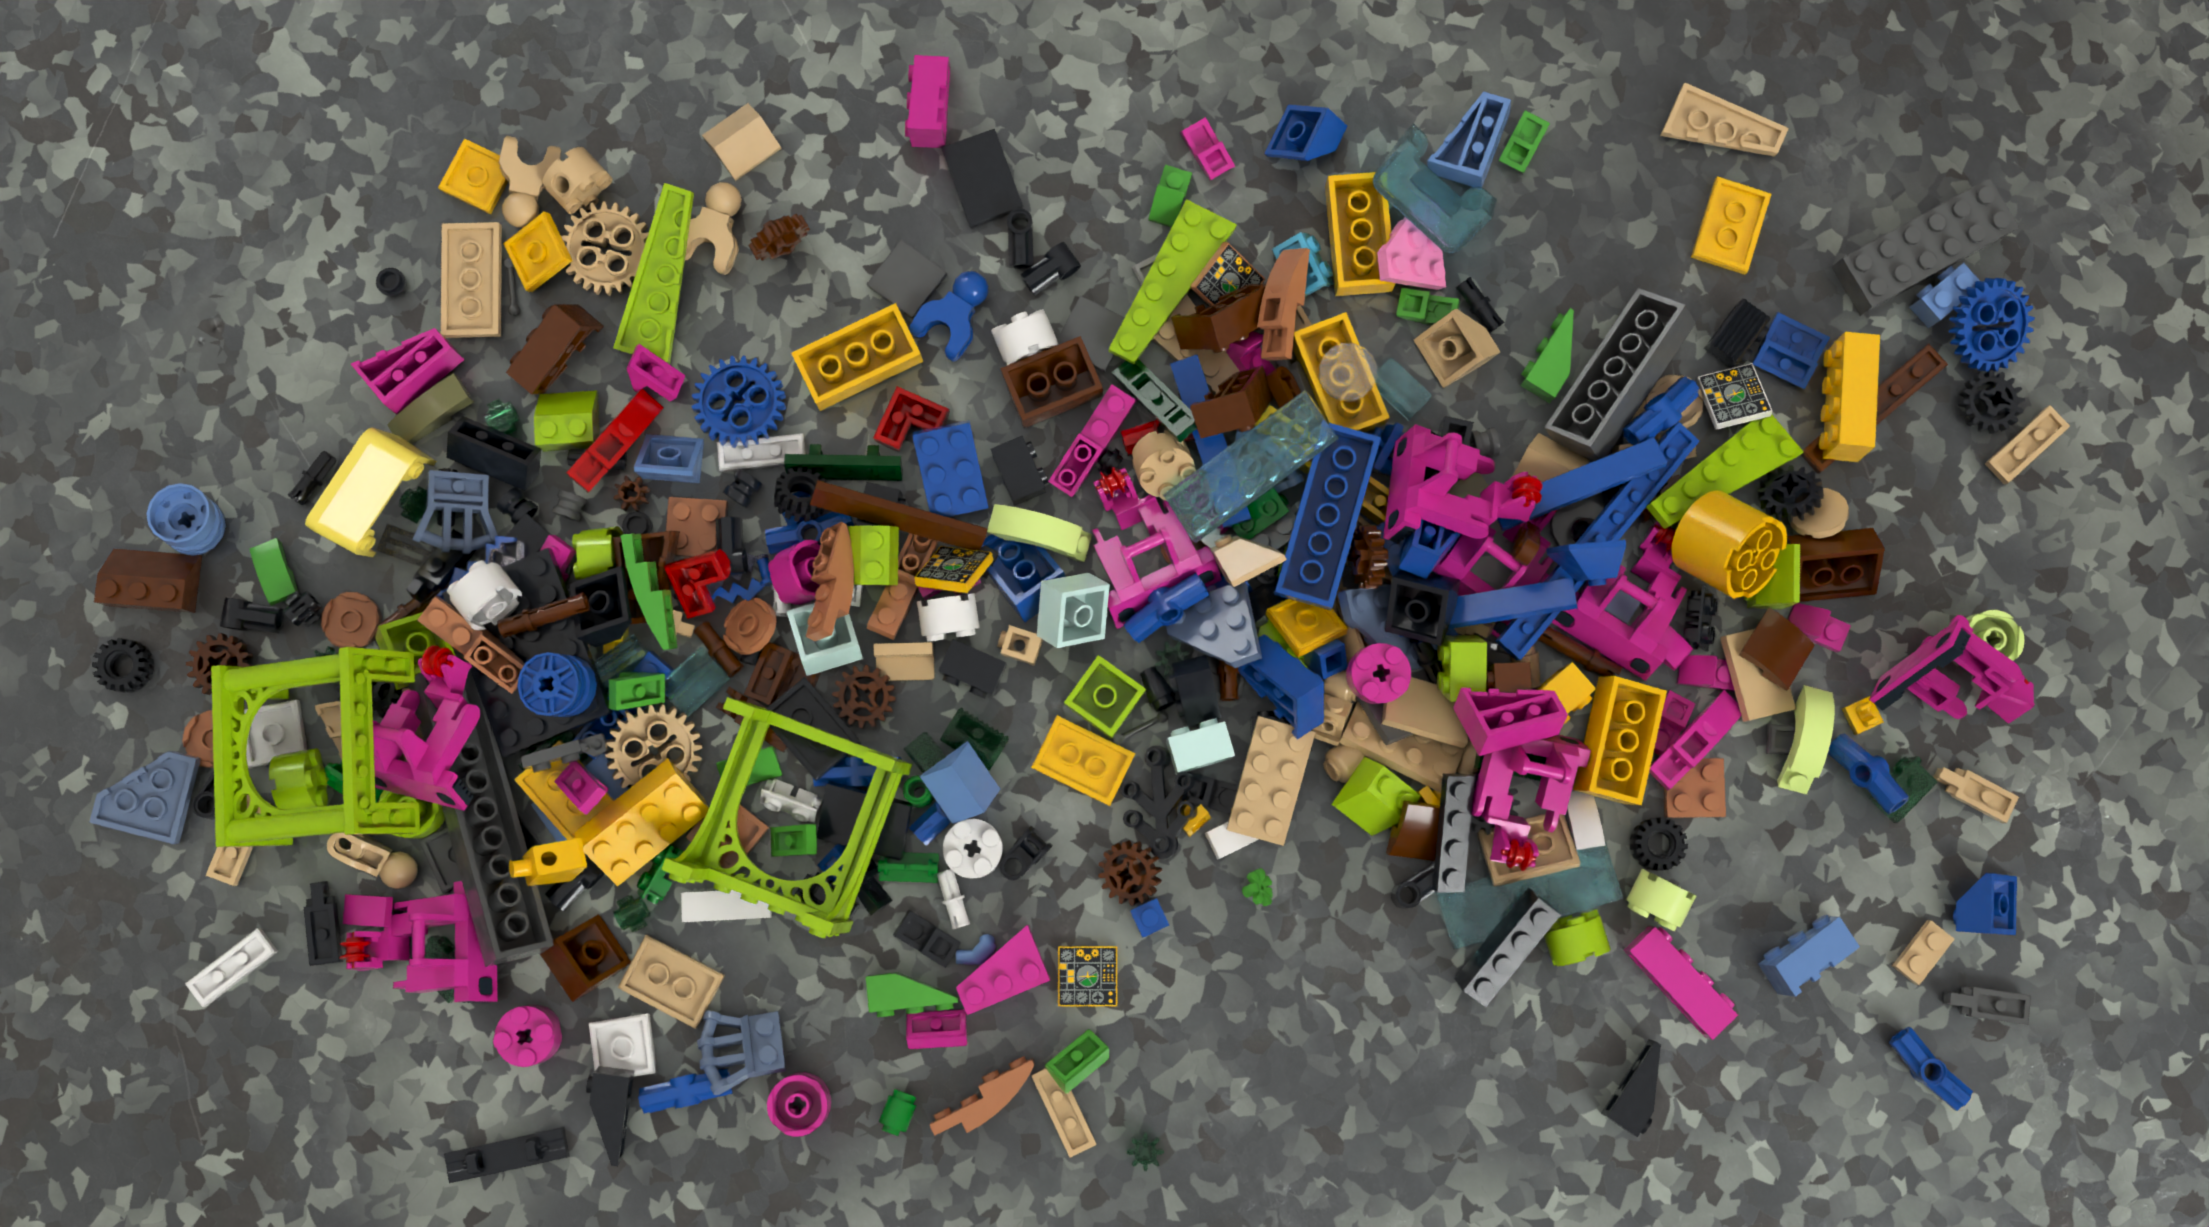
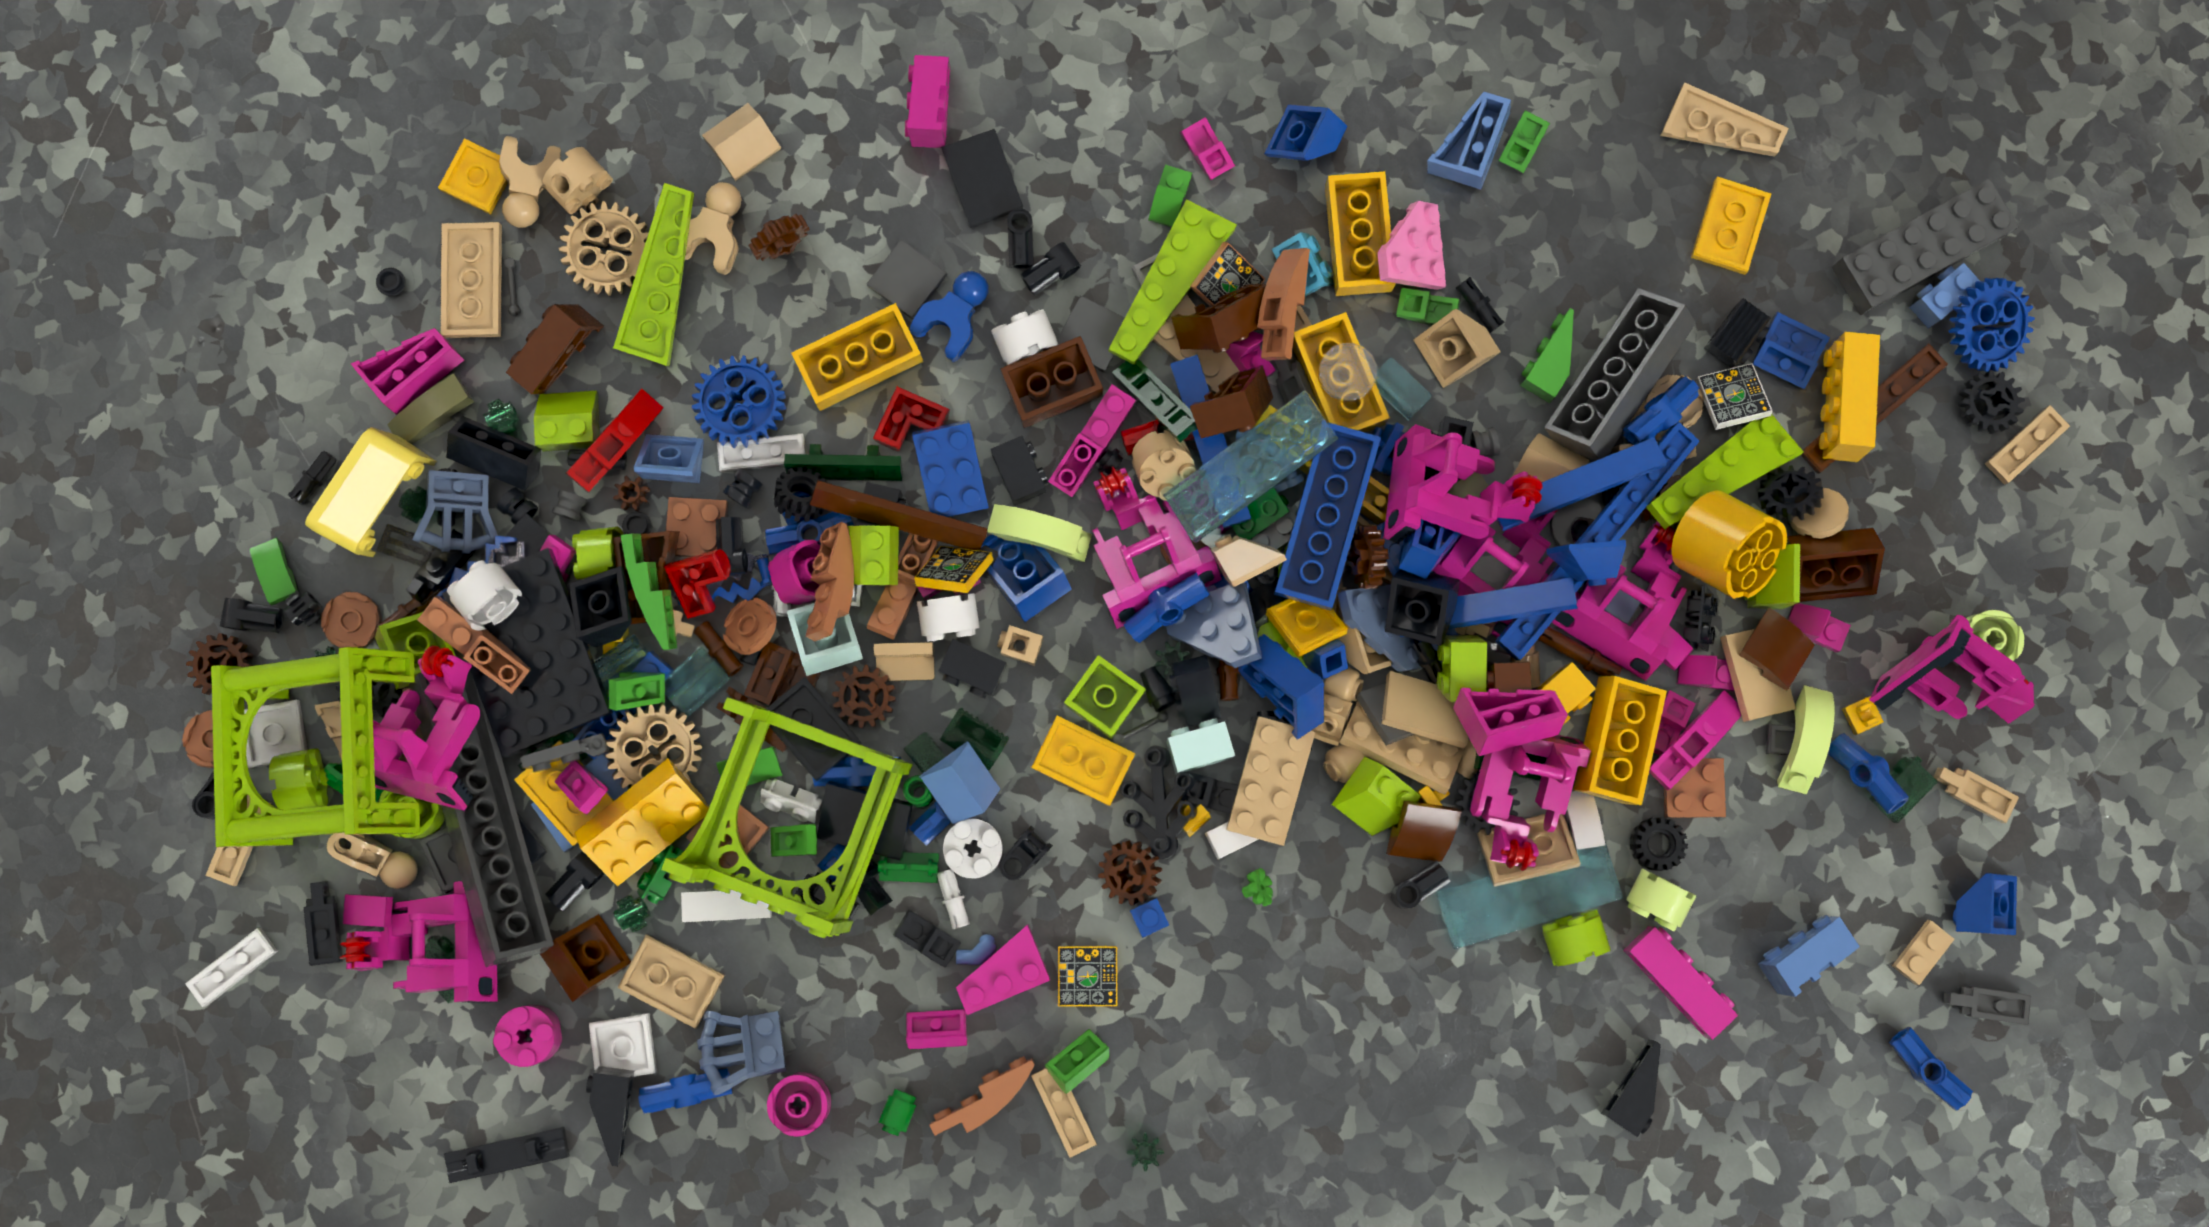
sand blue plate [89,751,201,844] -> none
black tyre [92,638,154,693] -> none
reddish brown slope [94,549,202,613] -> none
medium blue wheel [146,483,226,556] -> none
reddish brown pin [497,592,590,638] -> none
yellow tile [503,211,573,292] -> none
yellow torso [509,838,587,886] -> none
blue wheel [517,652,597,717] -> none
dark pink slope [626,344,685,402] -> none
bright green slope [866,972,960,1017] -> none
light aqua brick [1037,573,1110,648] -> none
reddish brown beam [1267,366,1308,421] -> none
dark pink brick [1346,643,1411,704] -> none
clear light blue windscreen [1373,123,1497,253] -> none
plate [1432,773,1475,893] -> none
brick [1455,887,1561,1008] -> none
reddish brown beam [1512,521,1540,567] -> none

